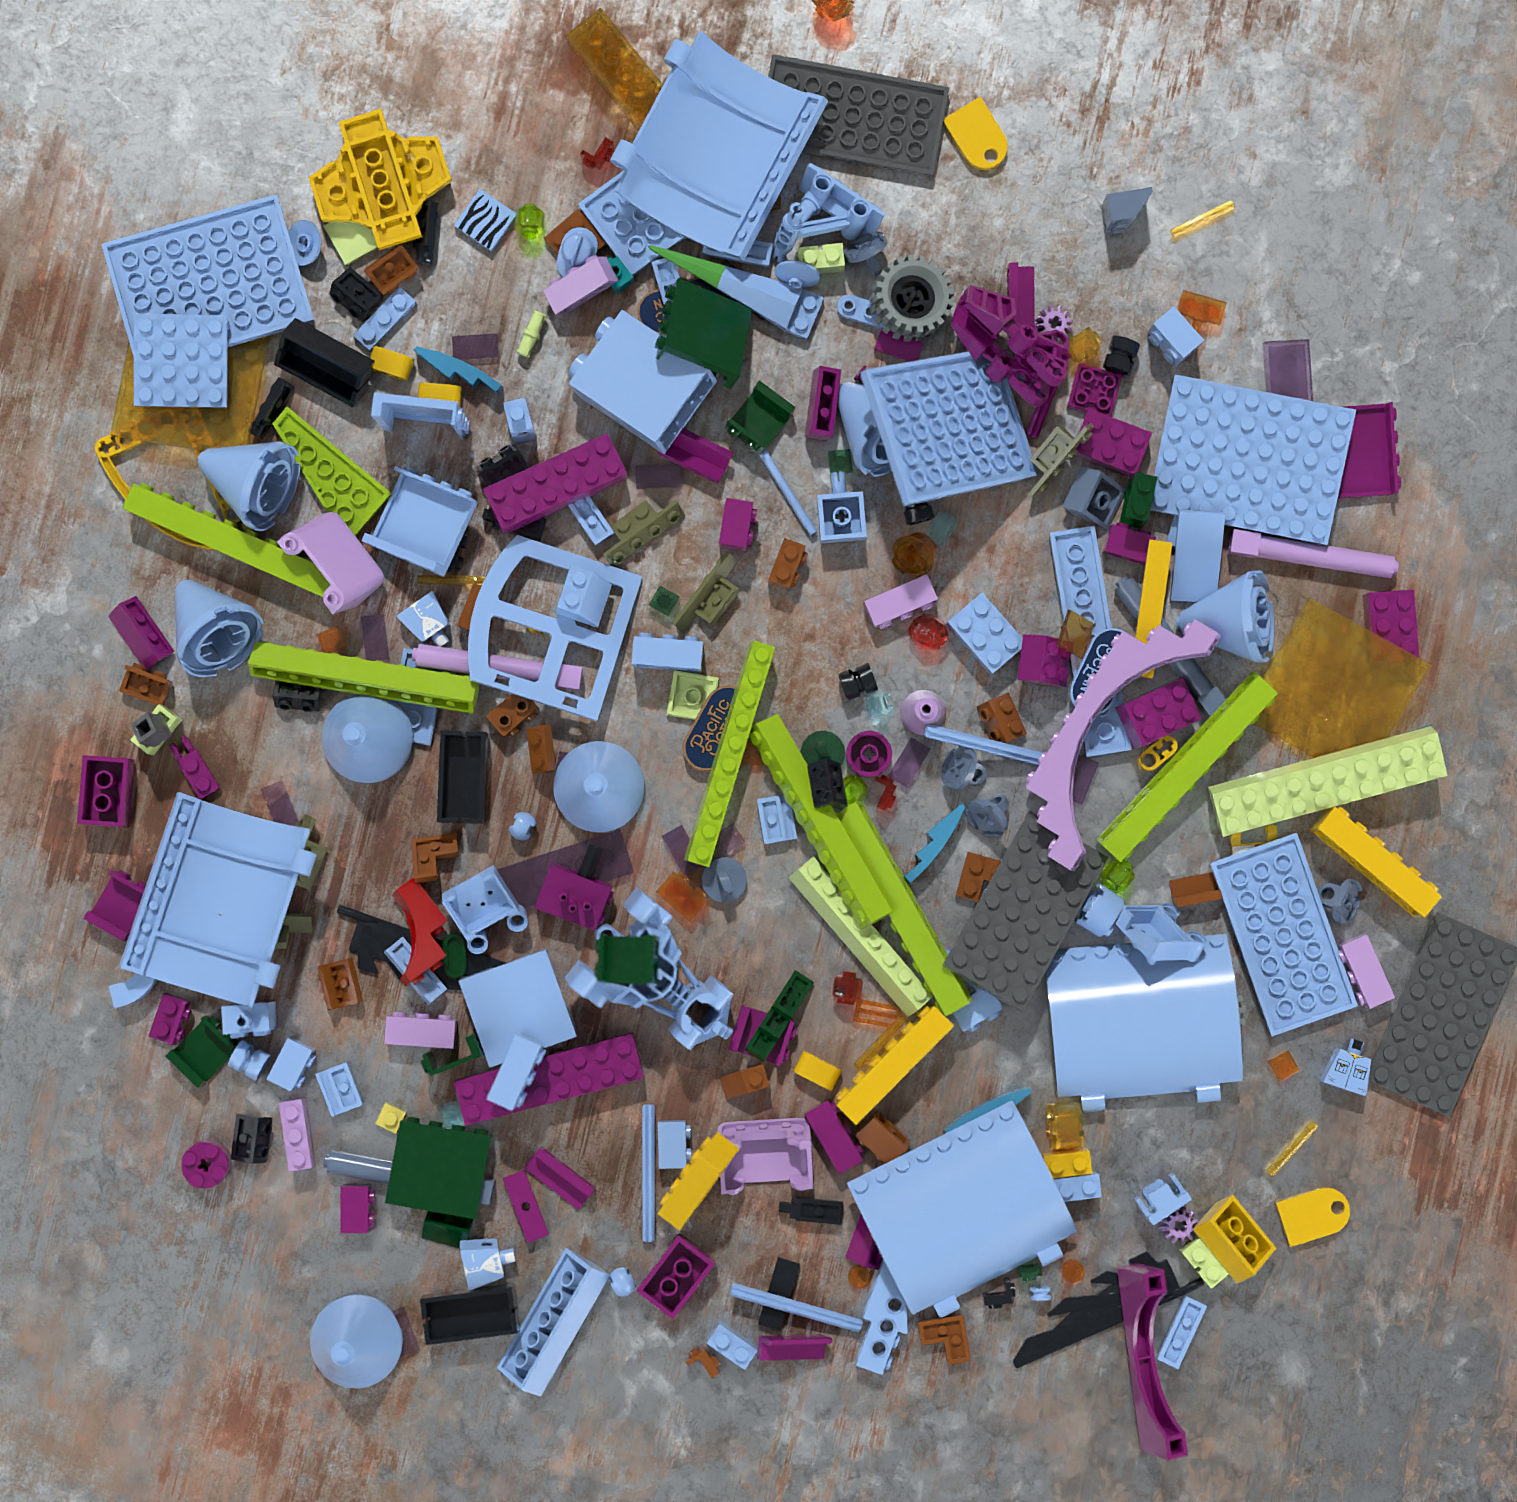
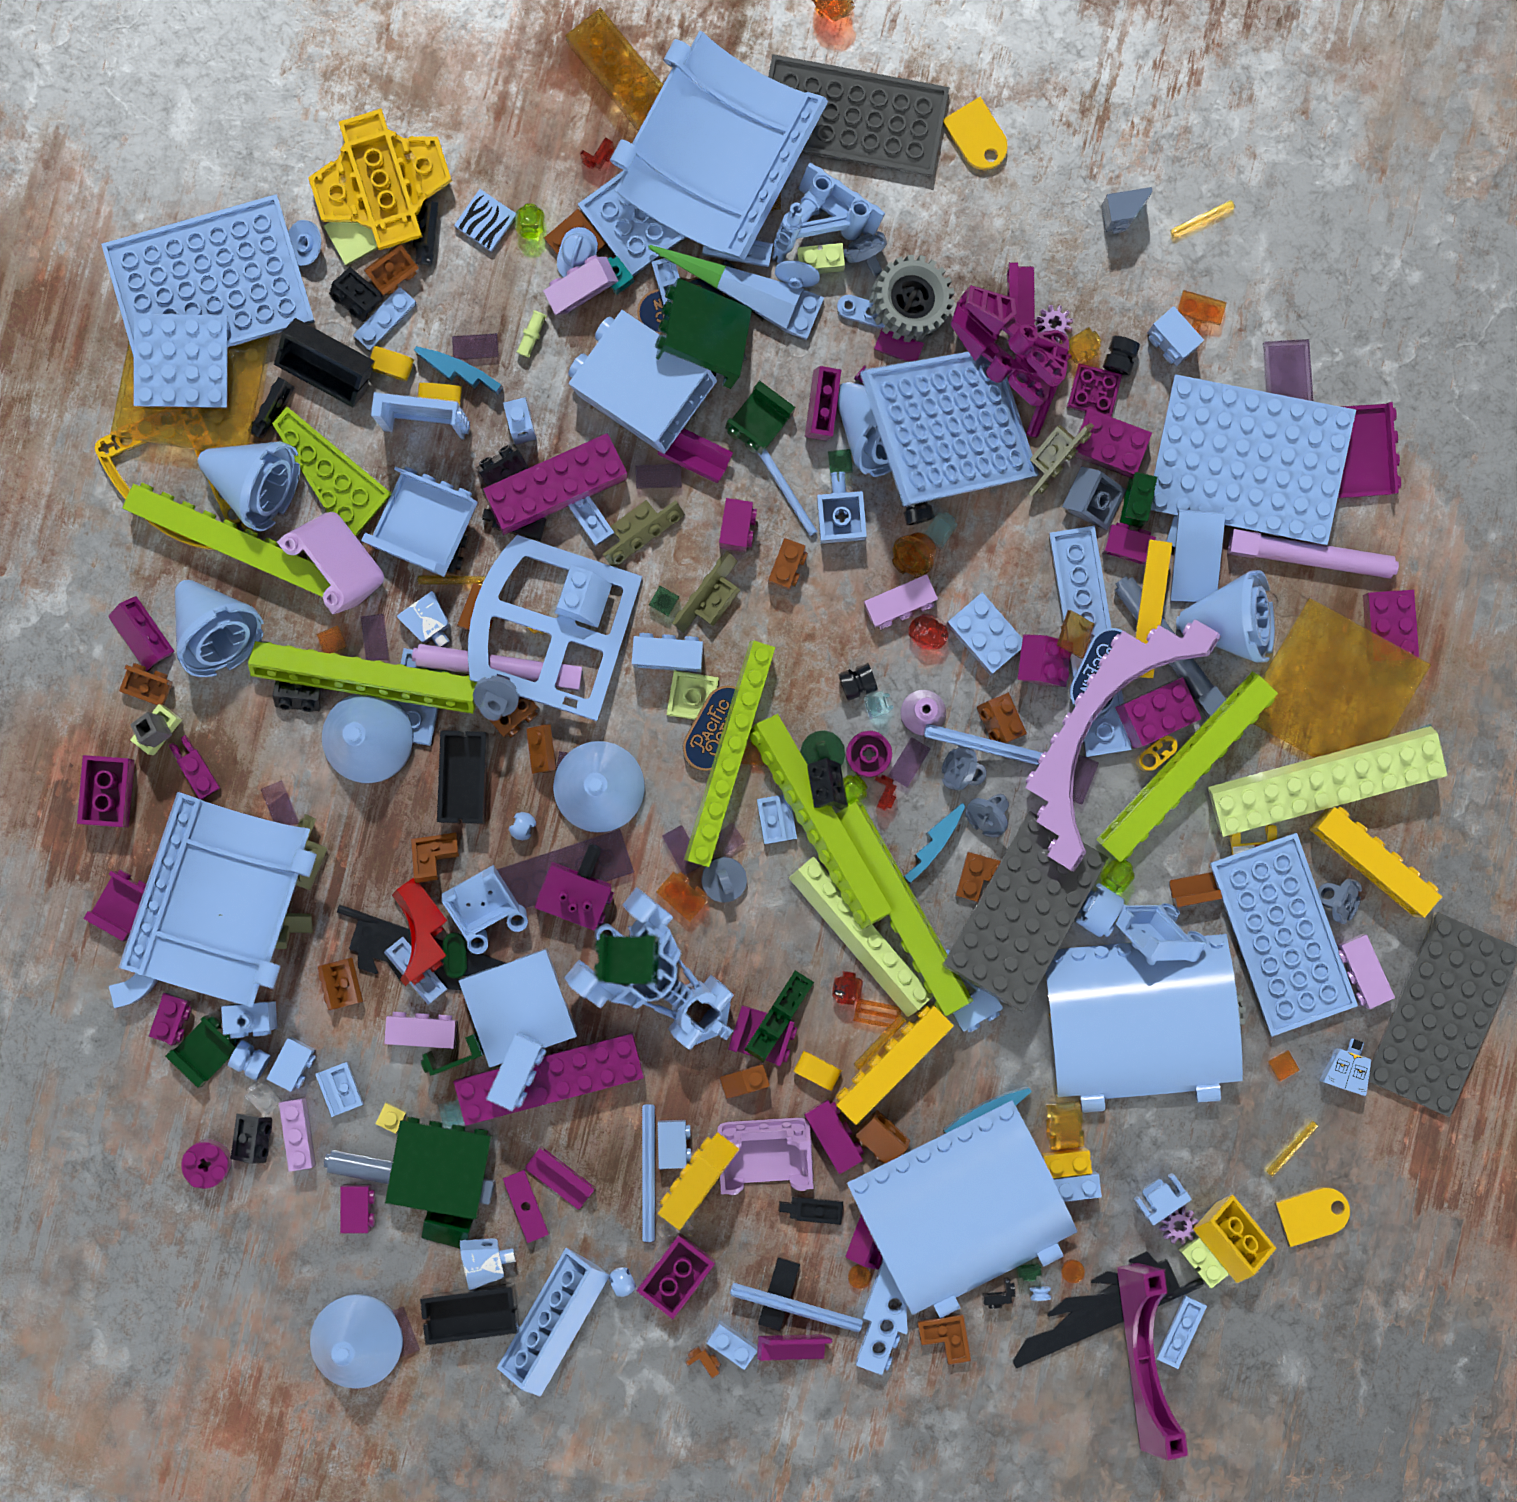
none -> sand blue tile [473,676,520,720]

